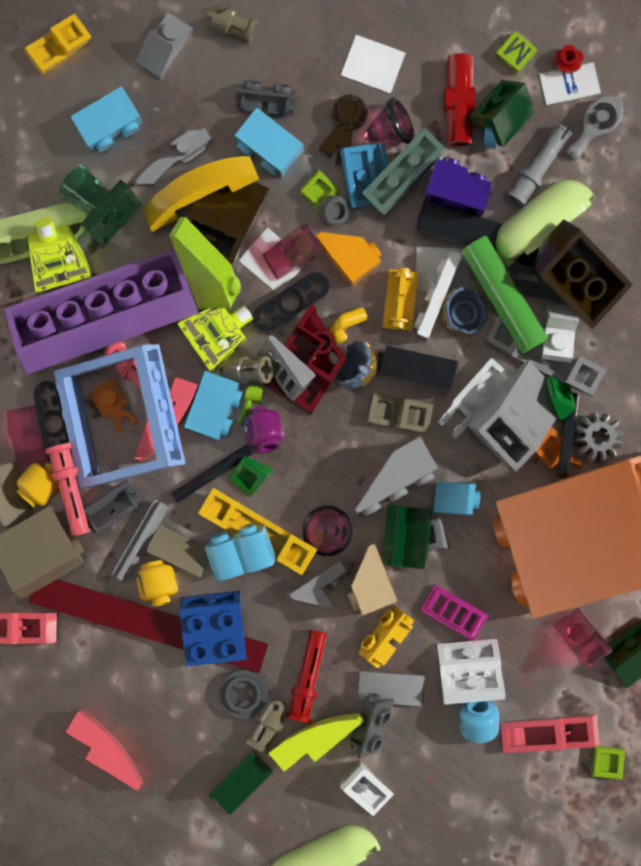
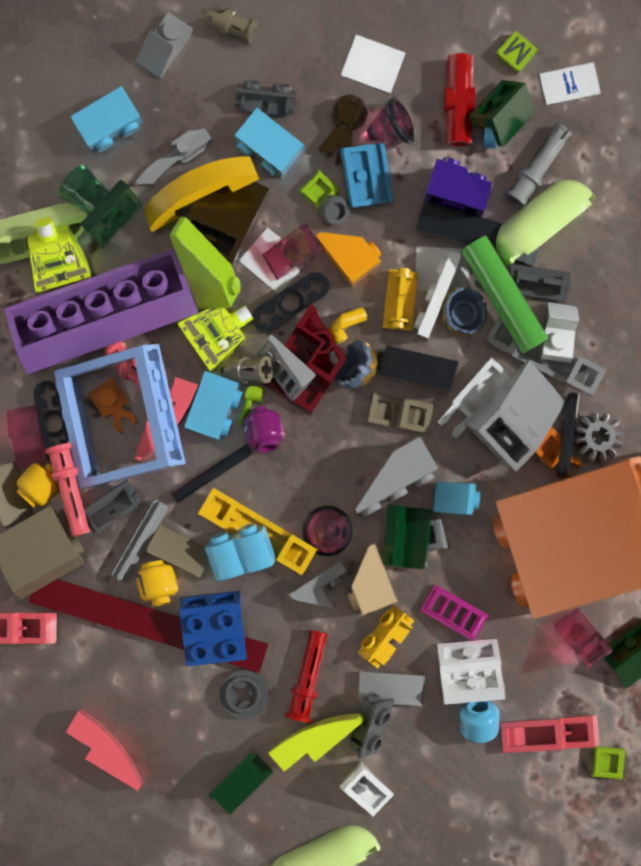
yellow slope [24,14,92,76] -> none
green slope [228,456,273,497] -> none
dark tan piece [245,700,288,755] -> none
sand green piece [362,128,447,215] -> none
dark brown slope [536,219,633,329] -> none
green slope [546,376,576,420] -> none
red plate [554,45,584,74] -> none
light grey piece [566,95,623,160] -> none

